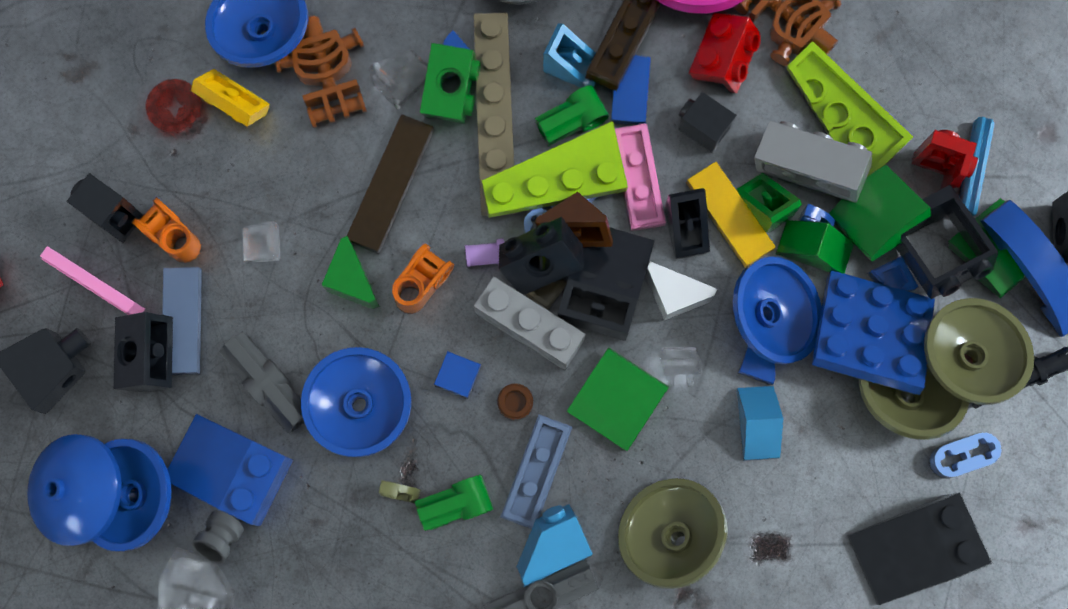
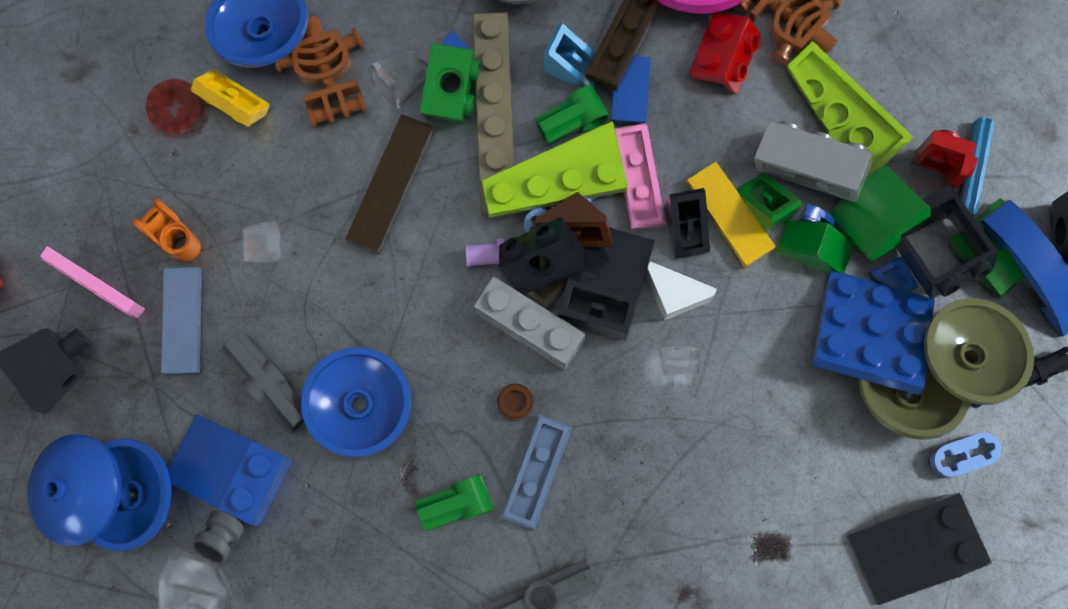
black brick [66,173,143,243] -> none
black brick [113,312,173,392] -> none
green slope [322,236,380,309] -> none
olive tile [379,480,421,503] -> none
orange piece [392,243,455,314] -> none
blue tile [434,351,481,399] -> none
dark azure slope [517,504,593,586] -> none
green slope [566,348,669,451] -> none
olive dish [618,478,727,589] -> none
black brick [678,92,737,153] -> none
blue dish [733,257,822,364] -> none
dark azure slope [737,386,783,460] -> none
blue tile [738,345,776,385] -> none

